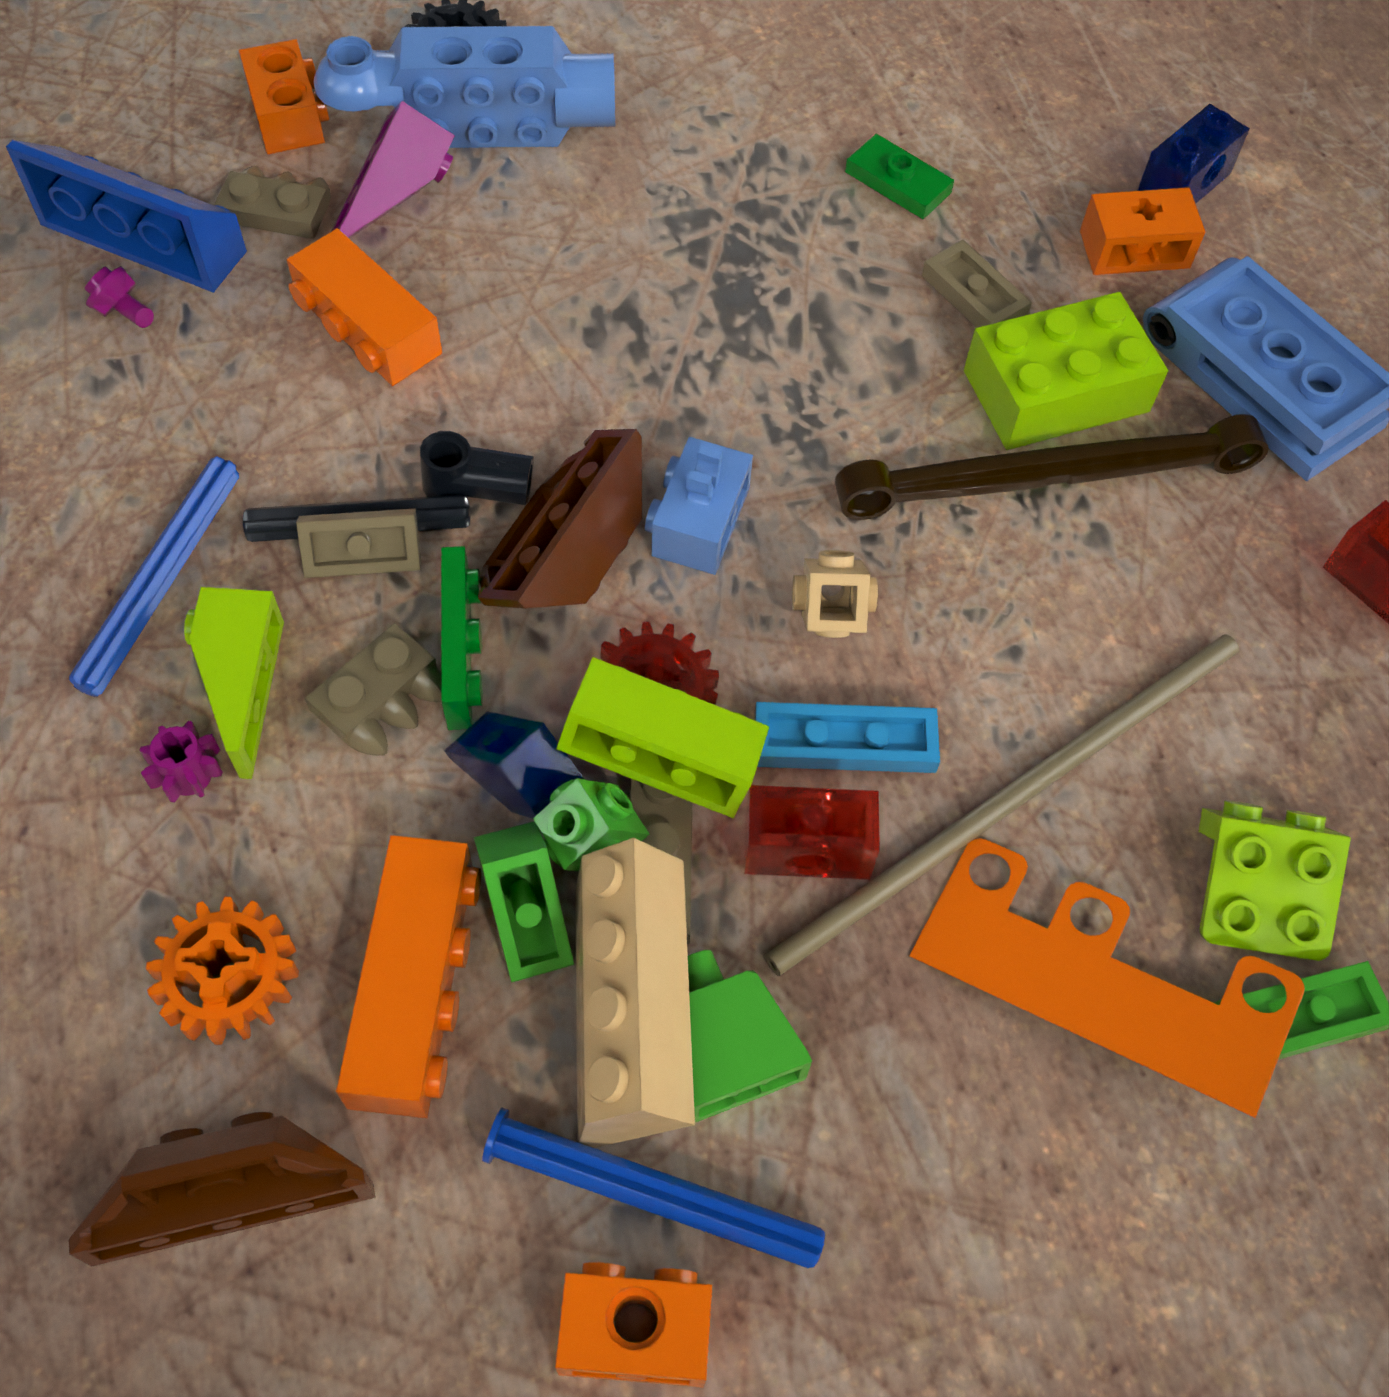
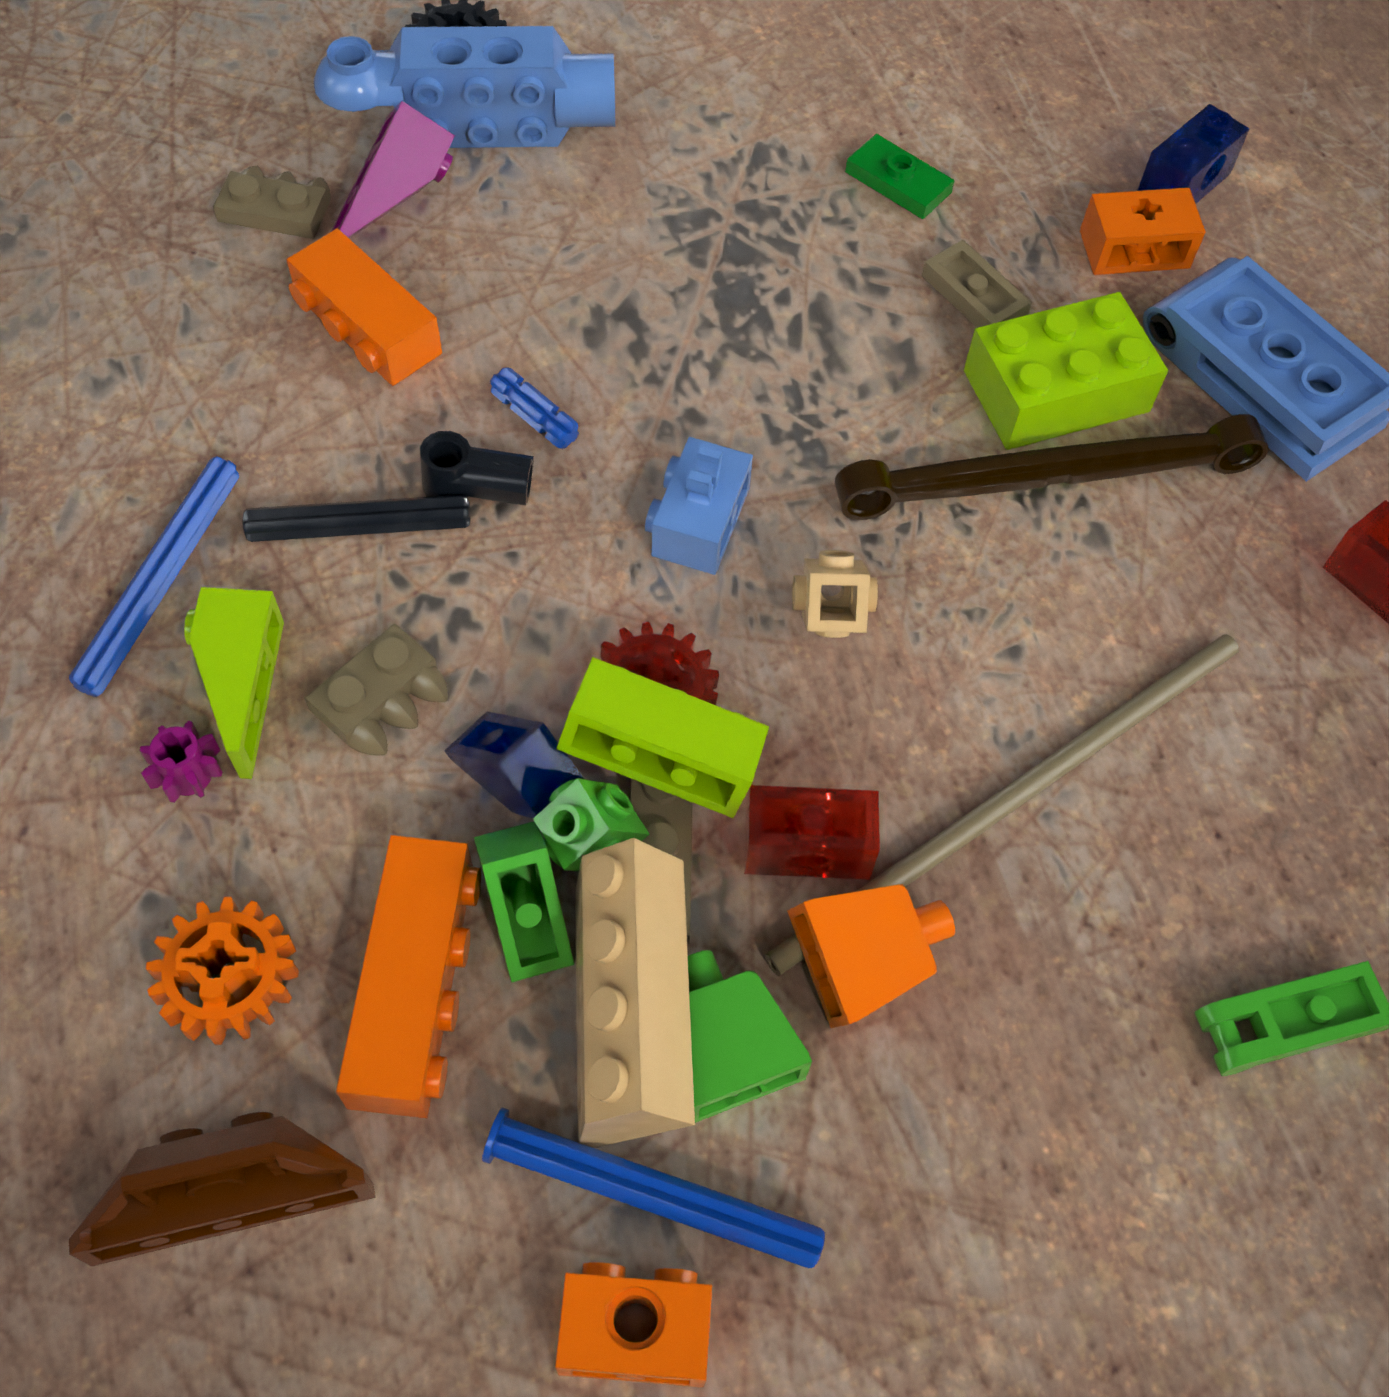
blue slope [6,140,247,293] -> none
magenta plate [84,266,154,328] -> none
orange brick [239,39,329,155] -> none
dark tan plate [296,508,422,578] -> none
green plate [441,546,483,731] -> none
reddish brown wedge [478,429,642,609] -> none
dark azure plate [755,702,940,773] -> none
orange piece [909,838,1305,1118] -> none
lime bracket [1198,801,1351,961] -> none
none -> blue axle [490,367,579,449]
none -> orange torso [787,884,955,1028]

